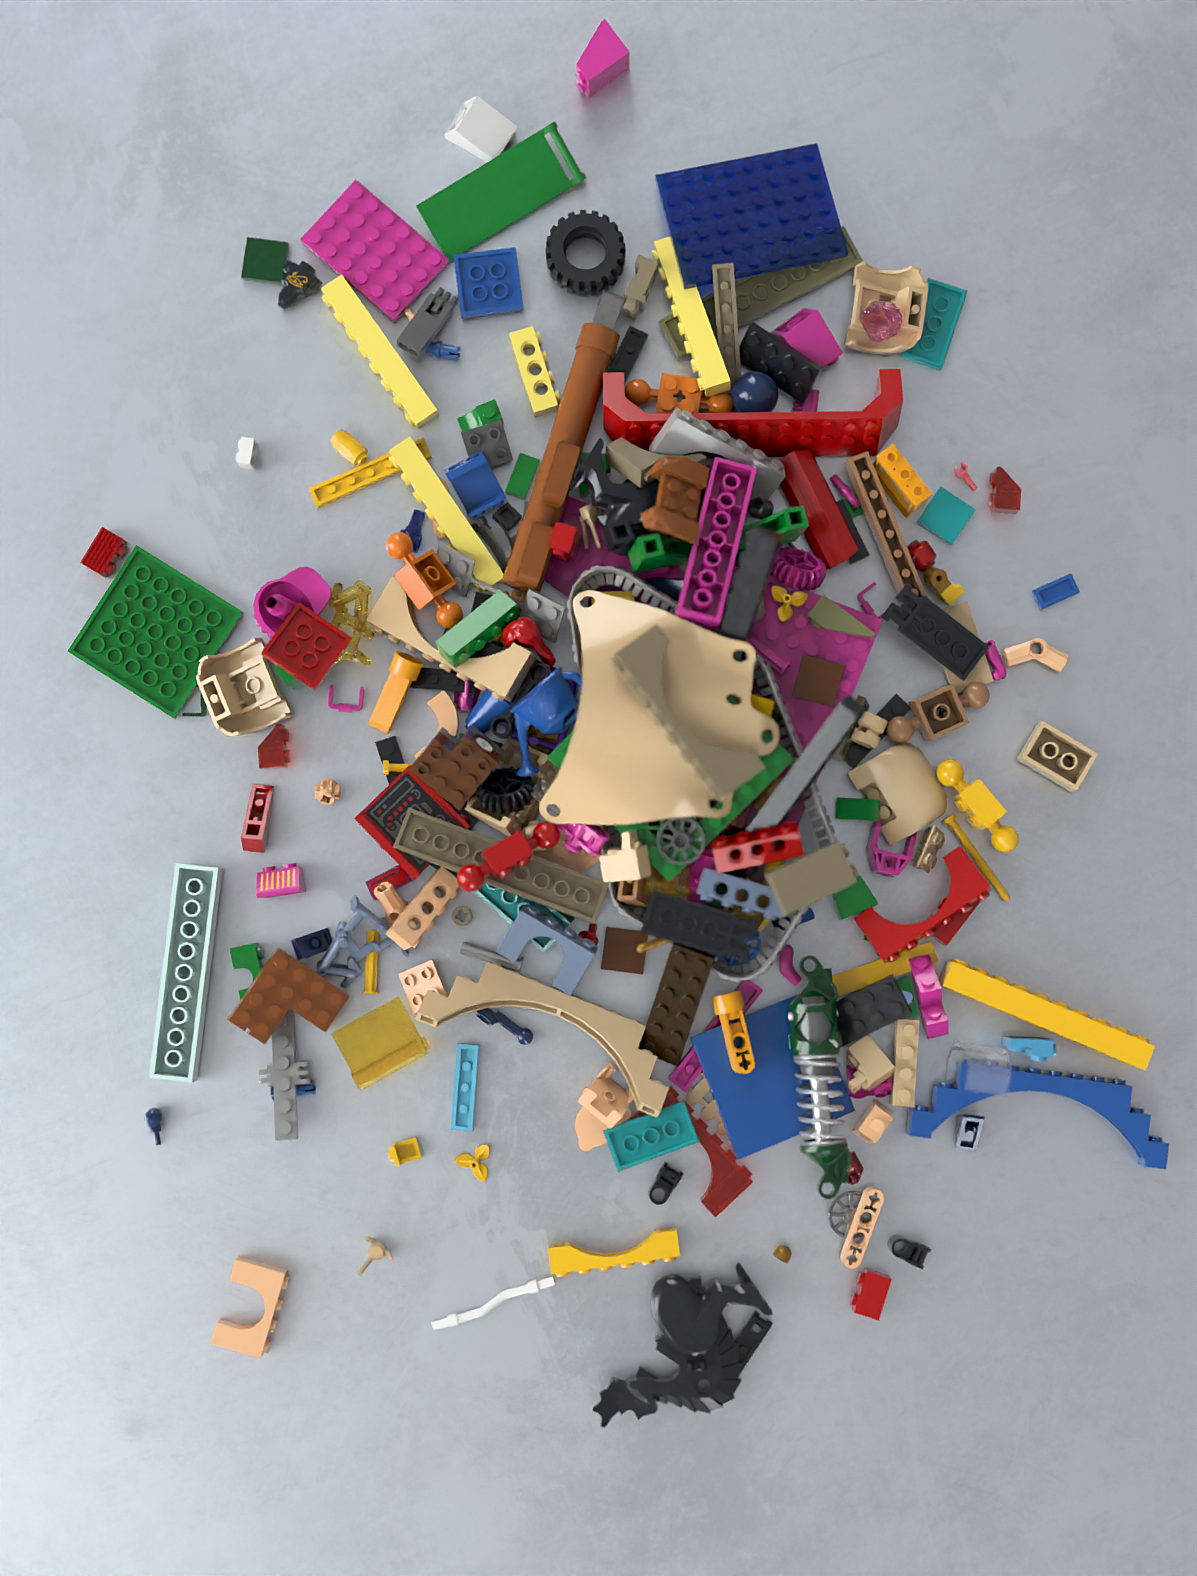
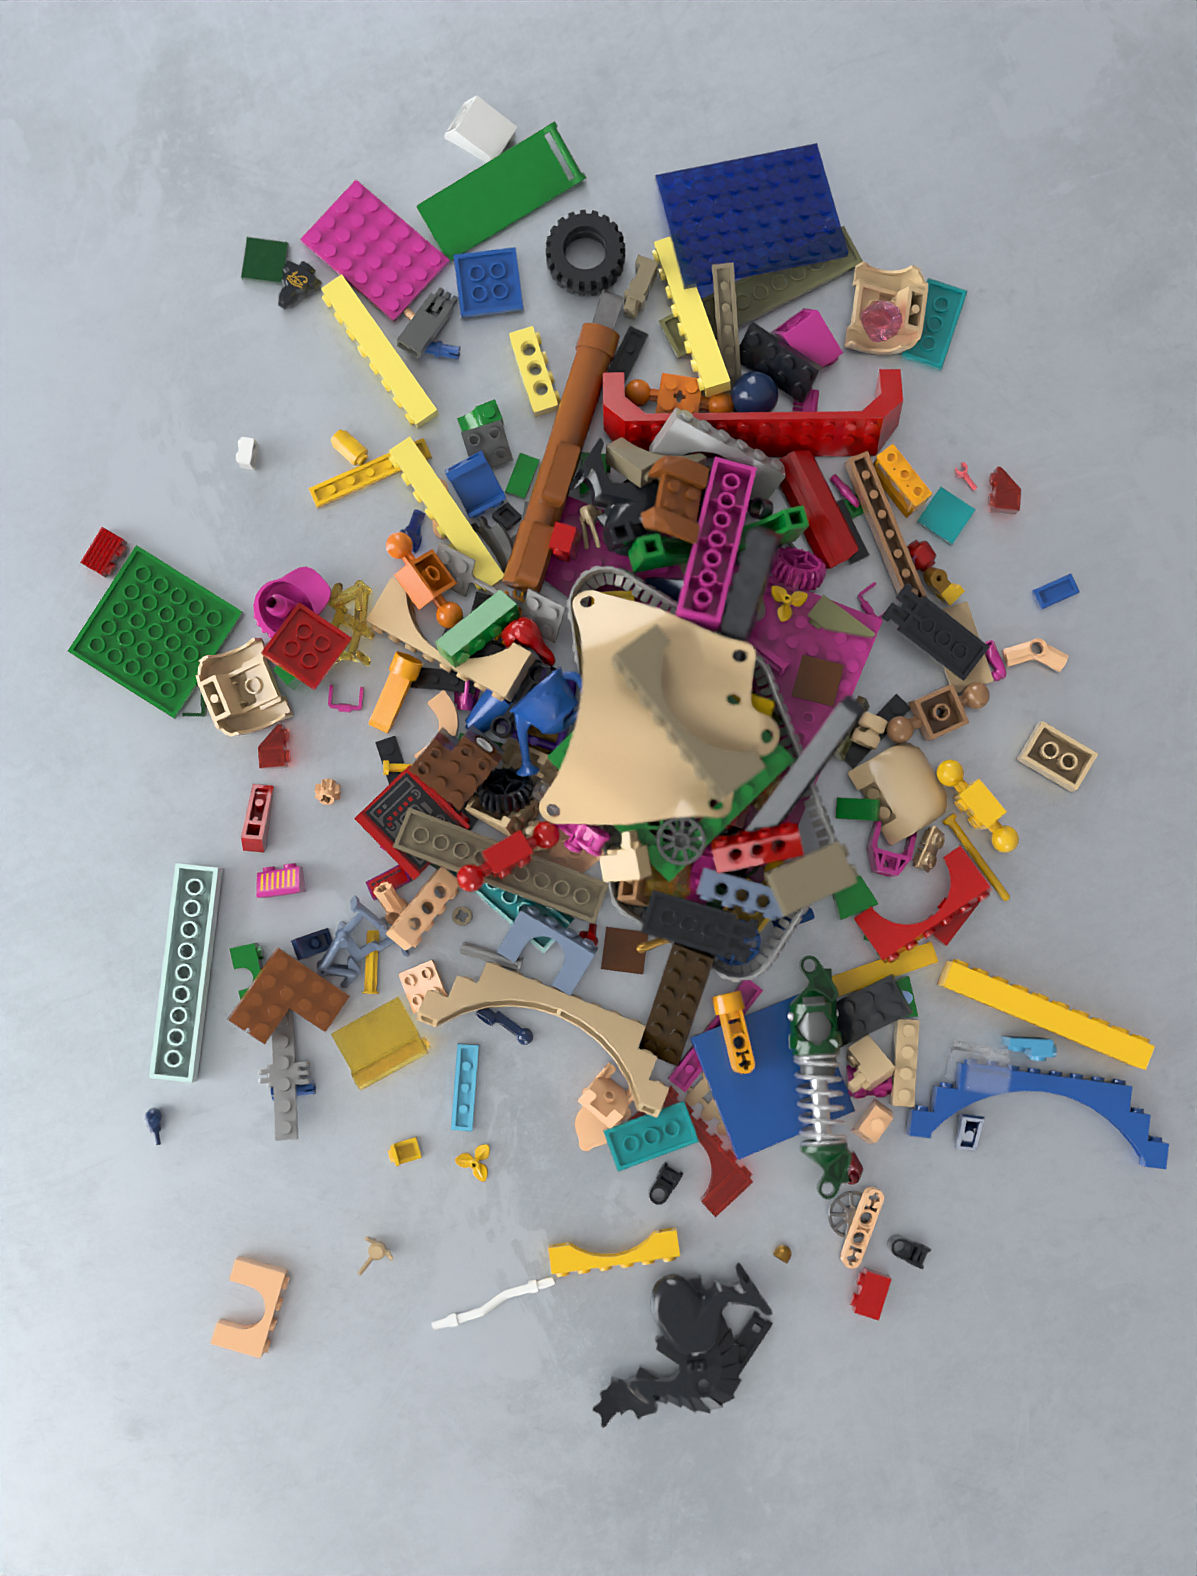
dark pink slope [576,19,630,98] -> none
dark pink arm [779,945,802,986] -> none
dark pink arch [908,954,949,1039] -> none

